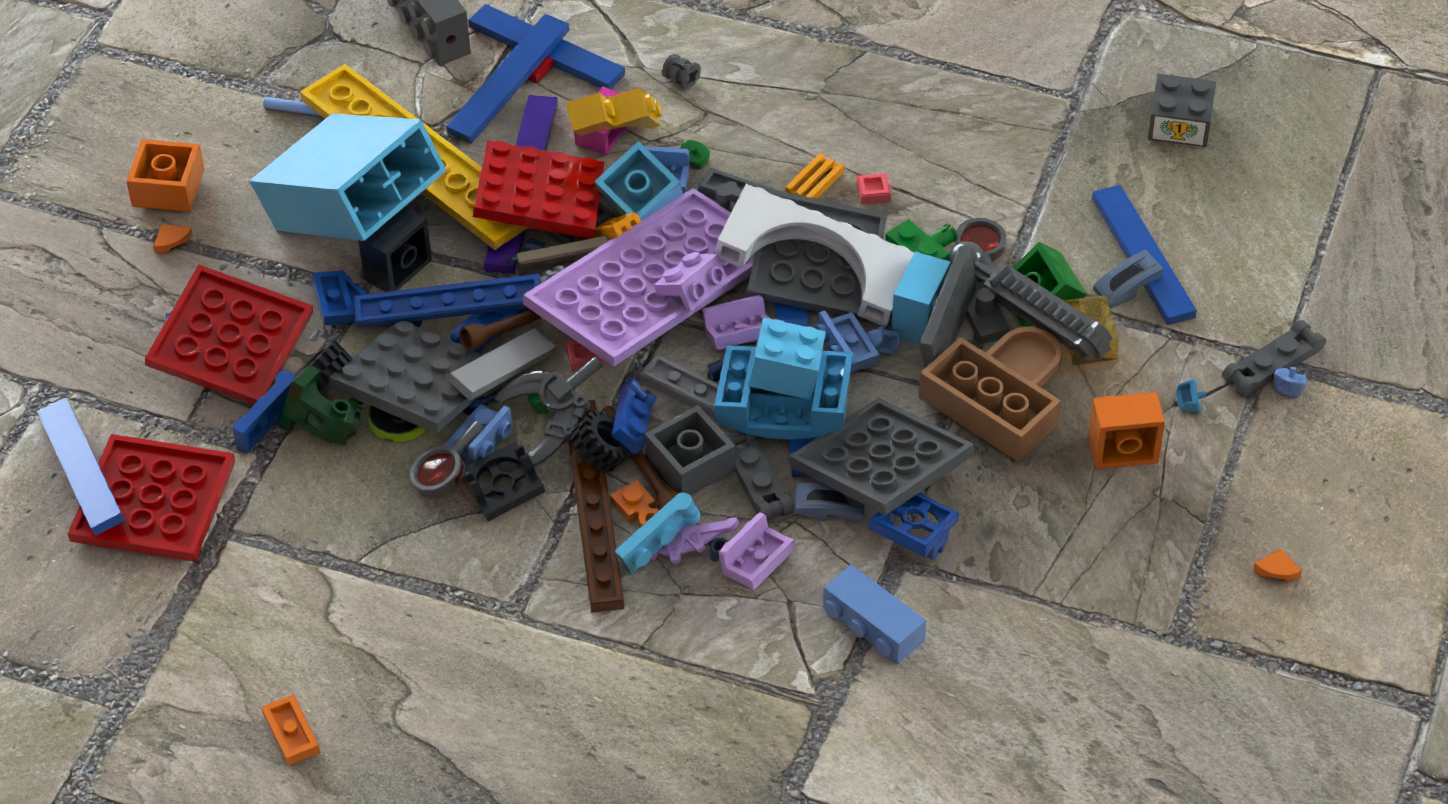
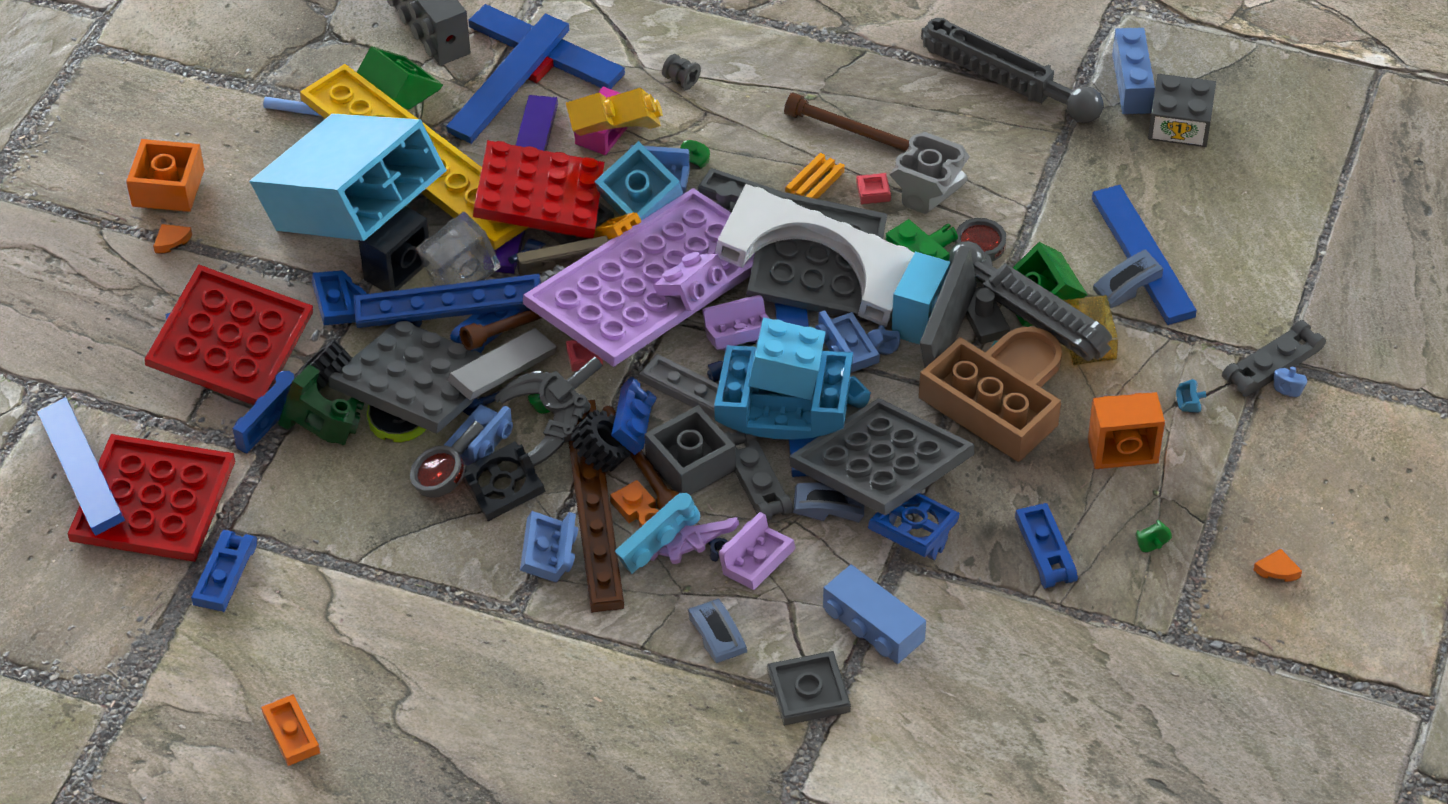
none -> blue plate [191,530,257,612]
none -> green slope [357,46,443,110]
none -> clear brick [416,212,501,286]
none -> medium blue bracket [520,511,578,583]
none -> sand blue slope [688,598,747,663]
none -> dark grey tile [767,651,851,726]
none -> reddish brown piece [784,92,909,152]
none -> dark azure piece [847,376,871,409]
none -> light grey piece [889,132,970,214]
none -> dark grey gear [921,18,1104,123]
none -> blue plate [1015,503,1078,589]
none -> medium blue brick [1112,28,1155,114]
none -> green piece [1135,520,1172,553]

